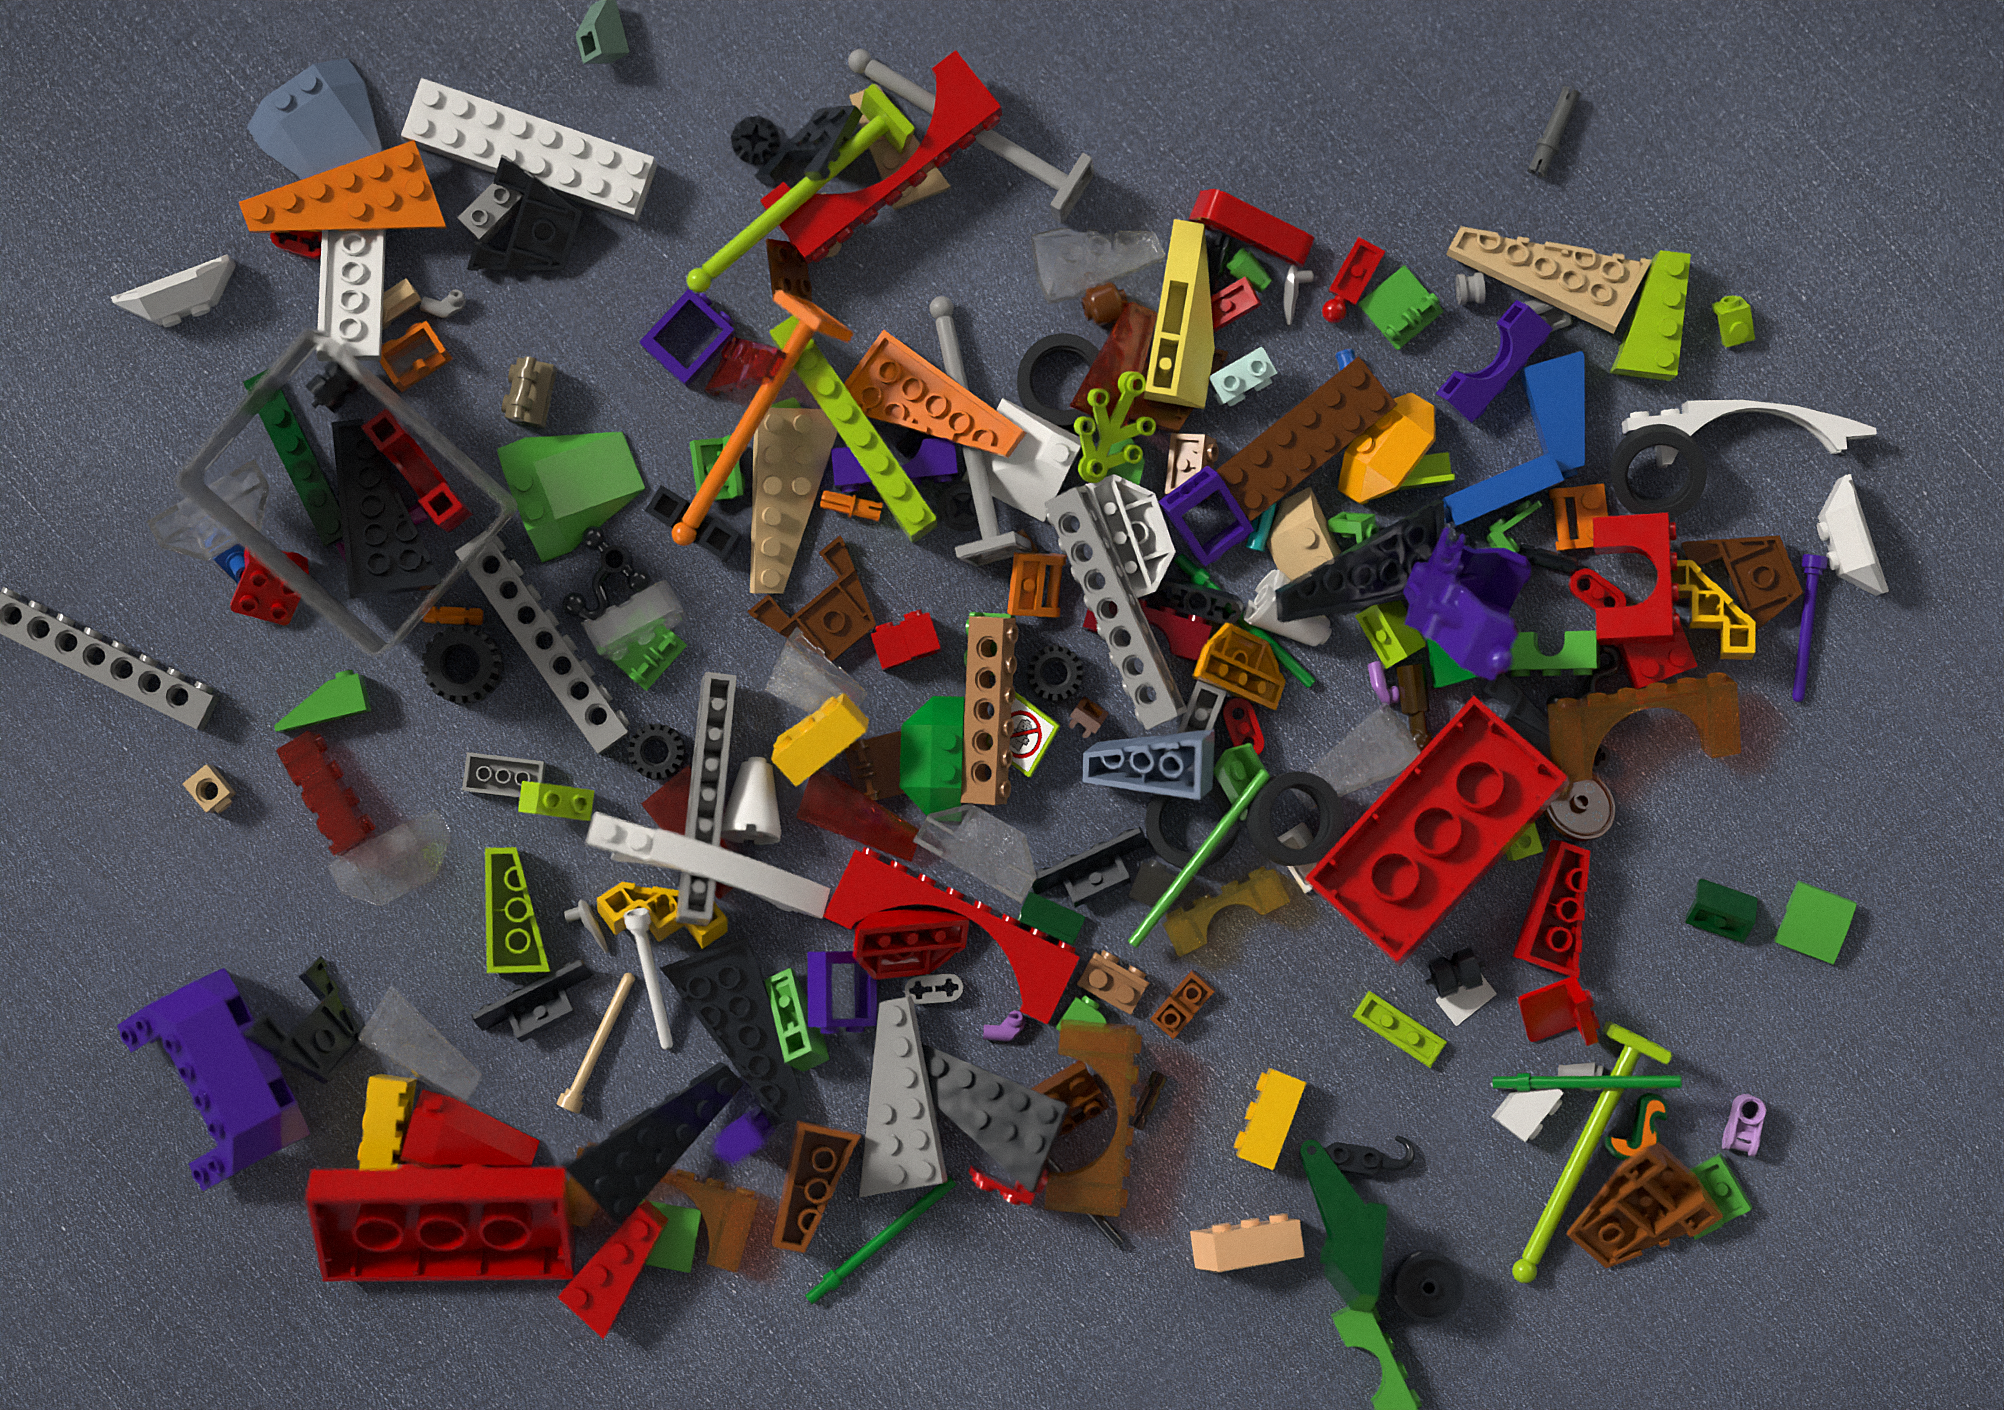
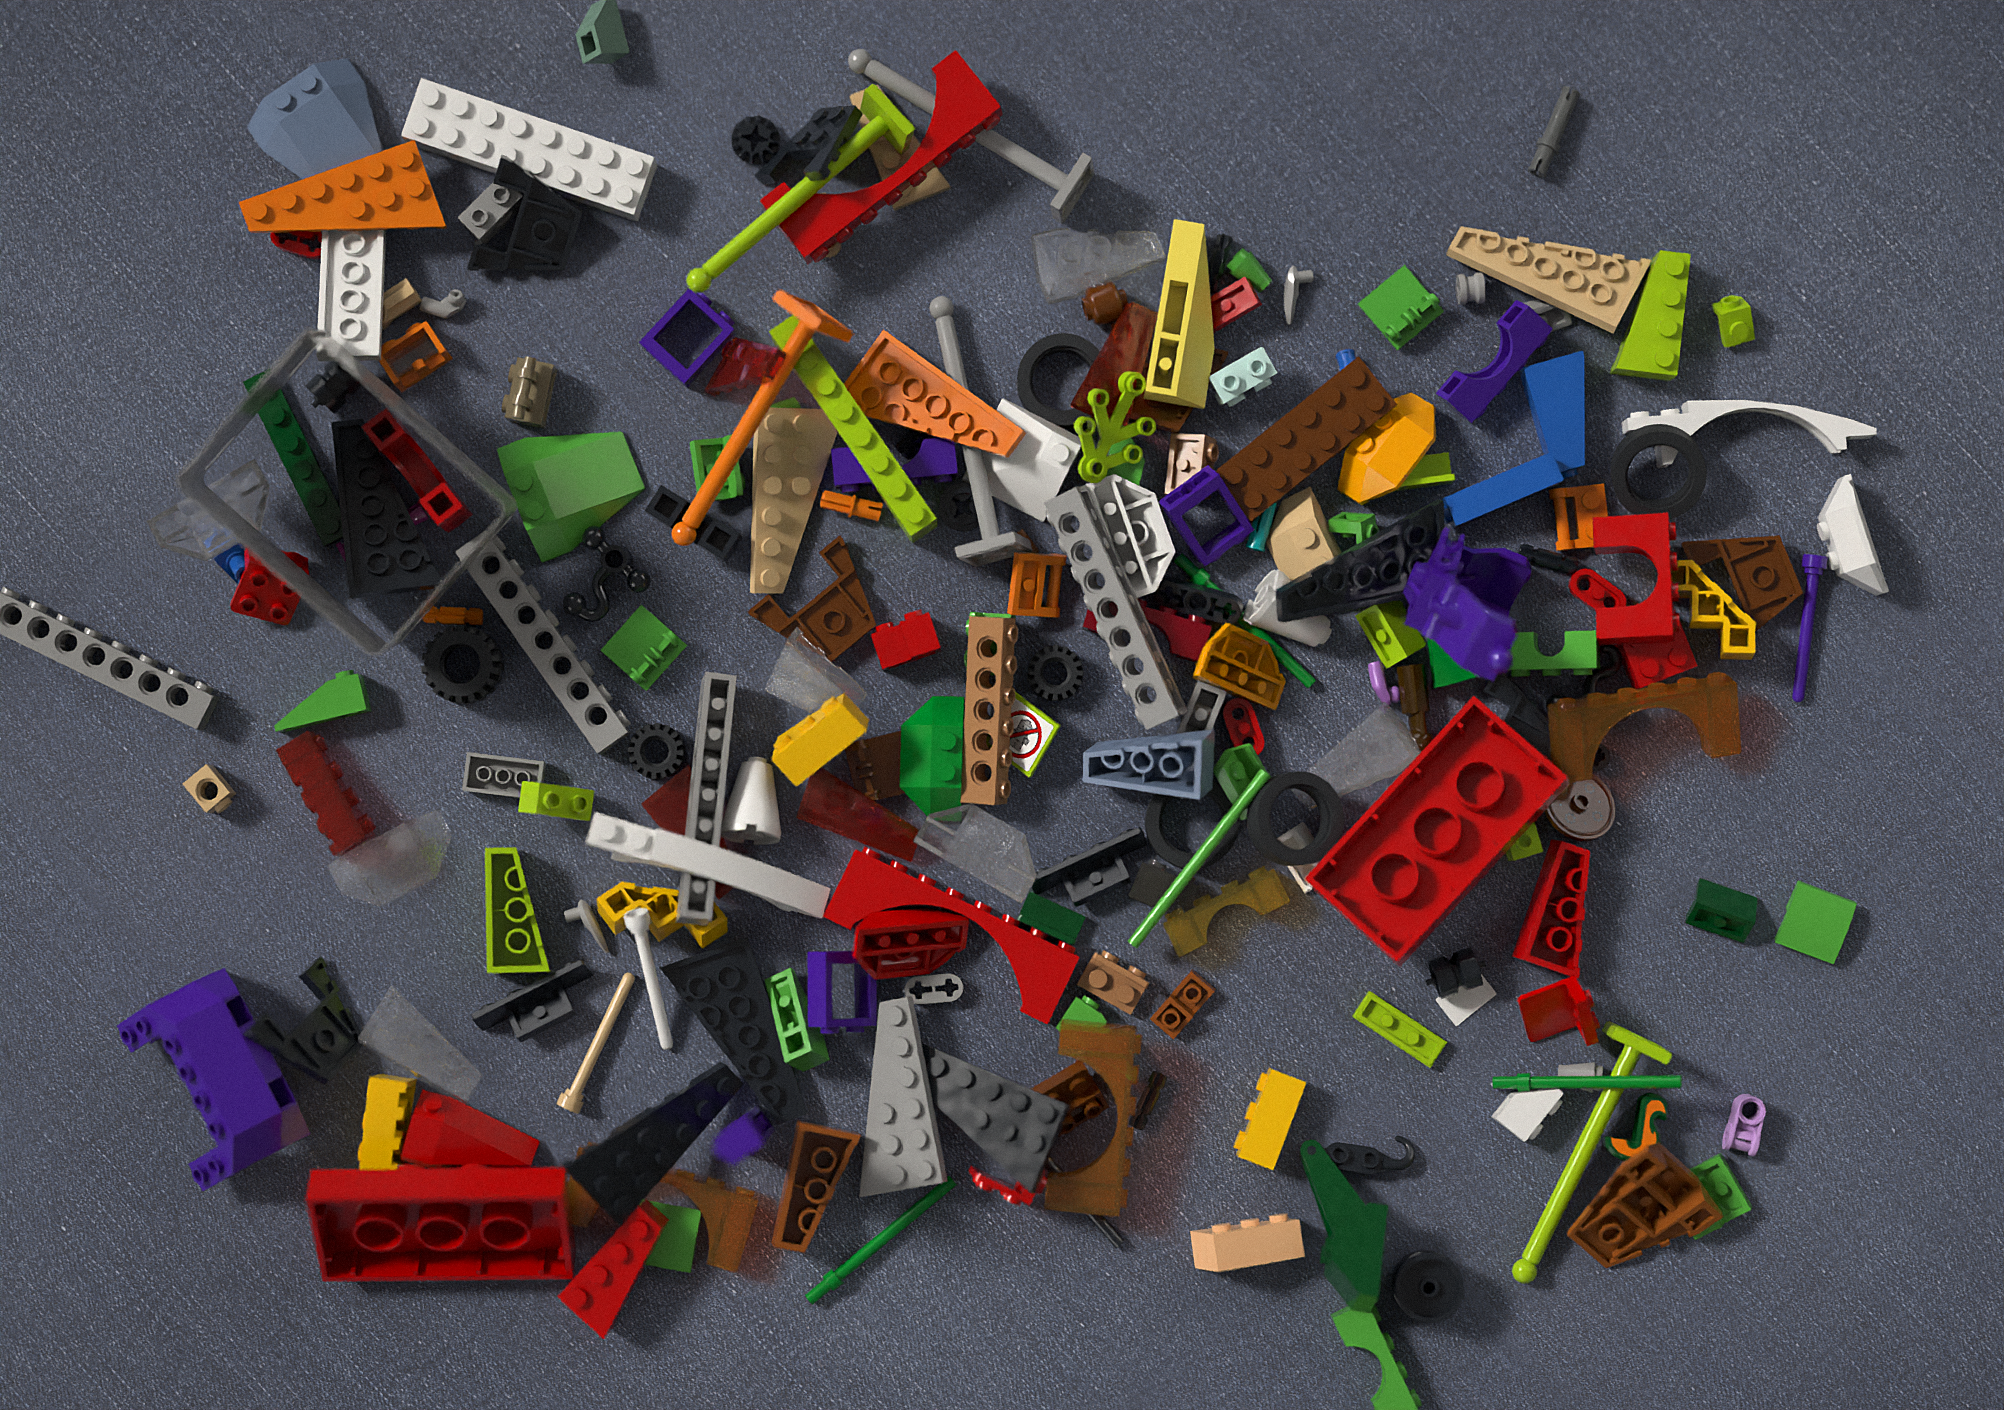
white wedge [111,254,236,327] -> none
clear wedge [581,579,687,661] -> none
reddish brown hinge [765,239,812,302] -> none
medium lavender arm [983,1010,1026,1041] -> none
reddish brown tile [1069,696,1109,738] -> none
red beam [1188,189,1315,267] -> none
red plate [1322,236,1385,323] -> none
bright green bracket [1485,500,1542,553] -> none

